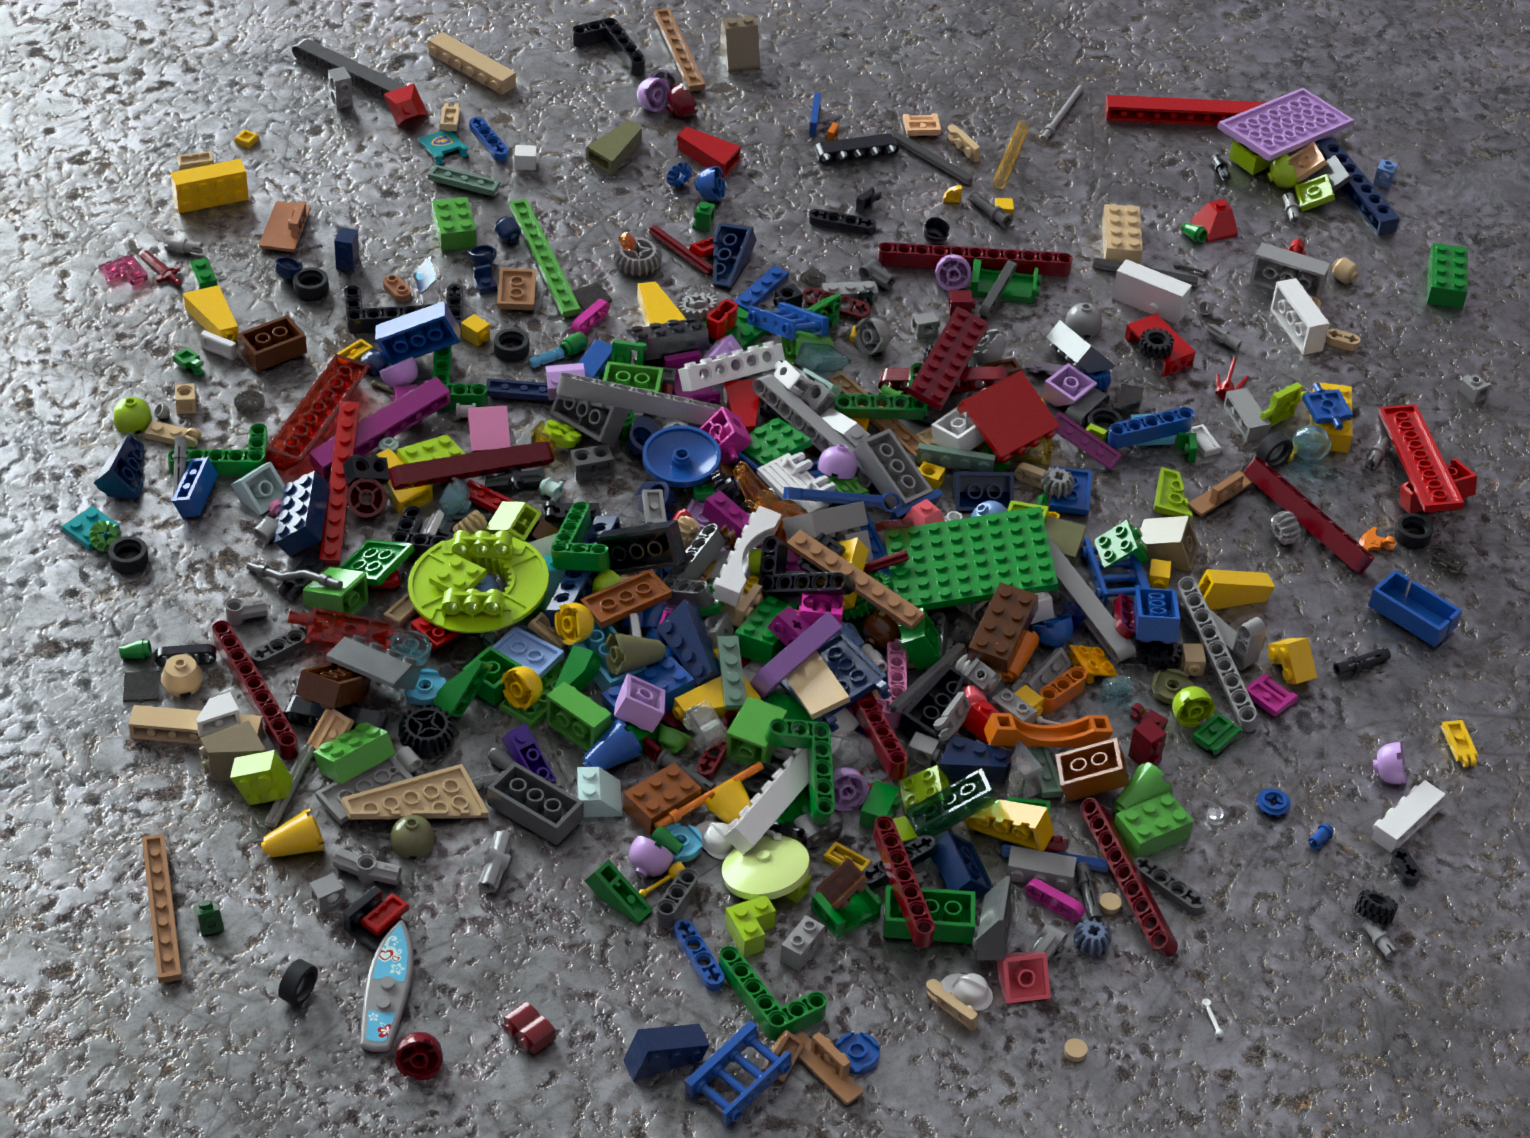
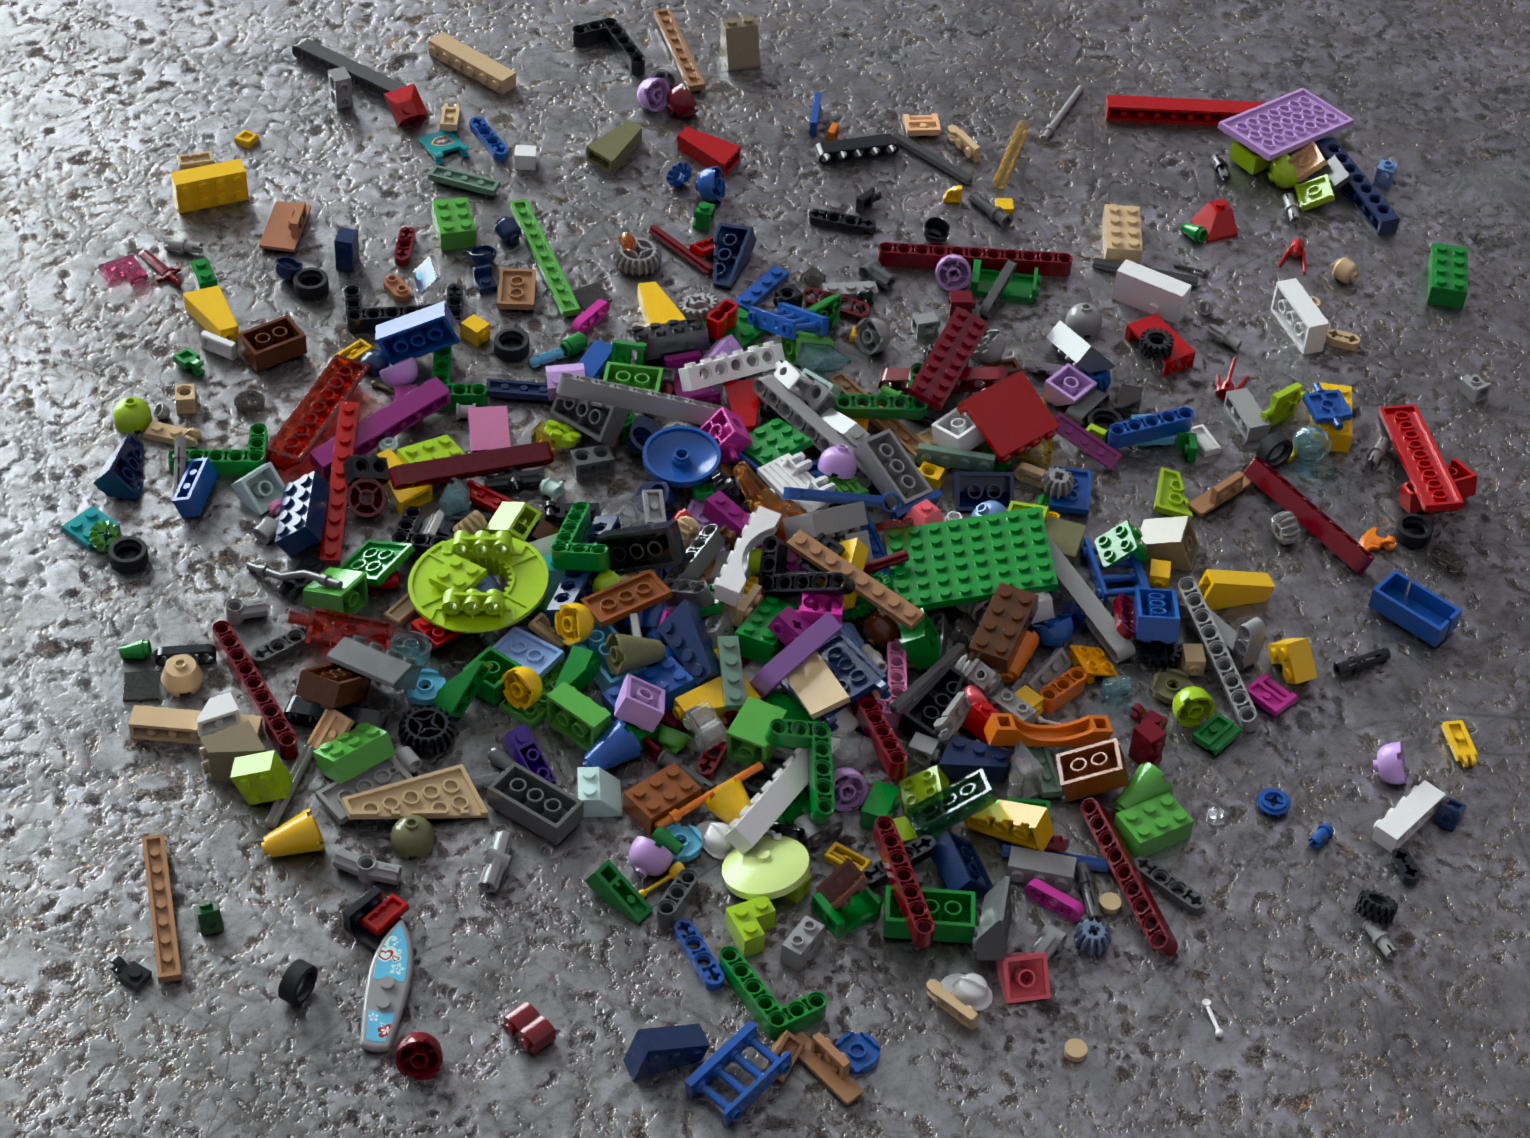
light grey brick [309,873,346,912] -> none
light grey brick [1249,242,1330,300] -> none
none -> black plate [110,955,152,992]
none -> dark red beam [394,227,416,267]
none -> dark blue bracket [1434,797,1467,831]

